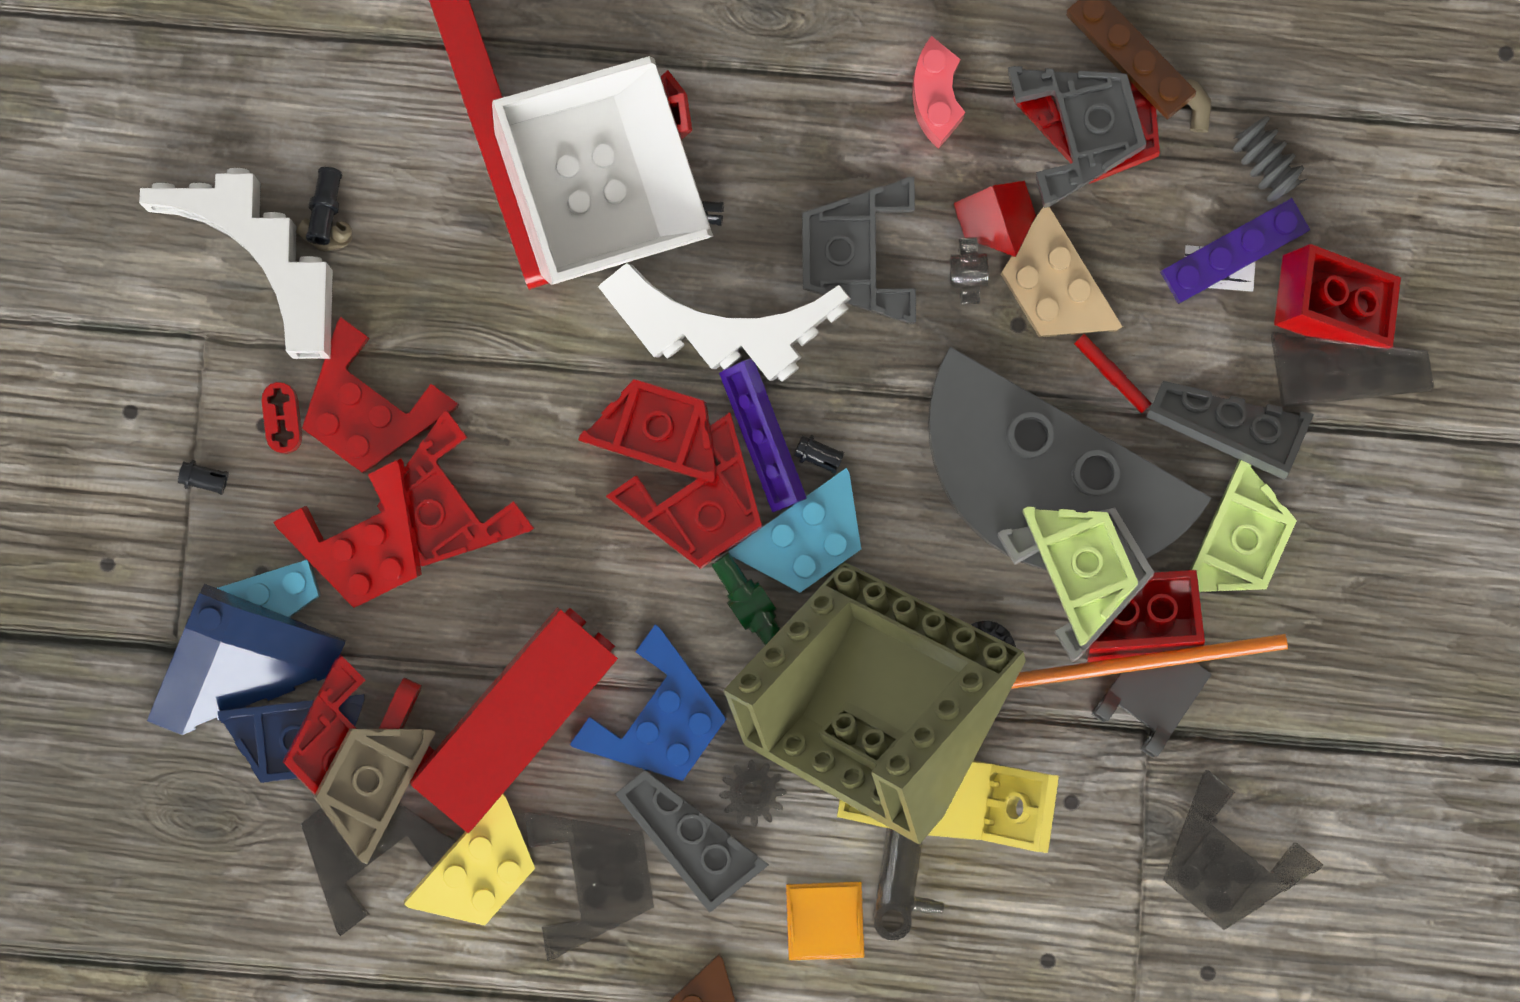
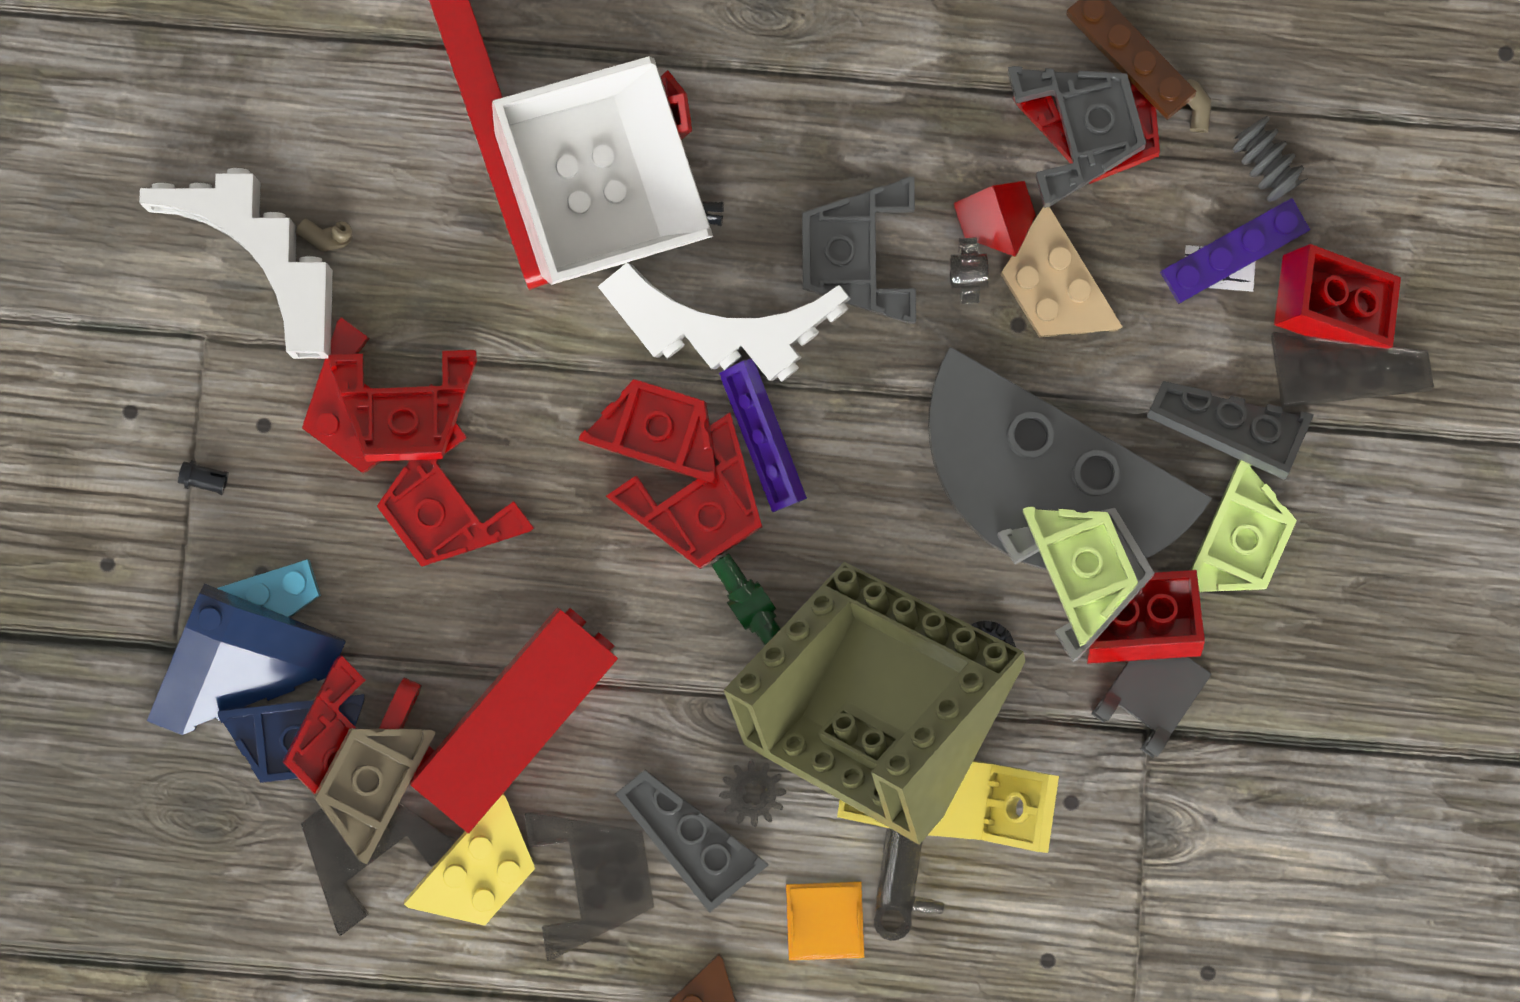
red beam [262,382,303,454] -> none
red wing [274,458,422,608] -> none
black pin [306,167,342,245] -> none
blue wing [569,624,726,781] -> none
medium azure wing [728,468,861,593] -> none
black pin [794,435,844,474] -> none
coral brick [912,36,966,149] -> none
orange piece [1011,634,1288,689] -> none
red piece [1074,333,1152,414] -> none
clear smoke wing [1163,770,1323,930] -> none
none -> red wing [328,350,477,462]

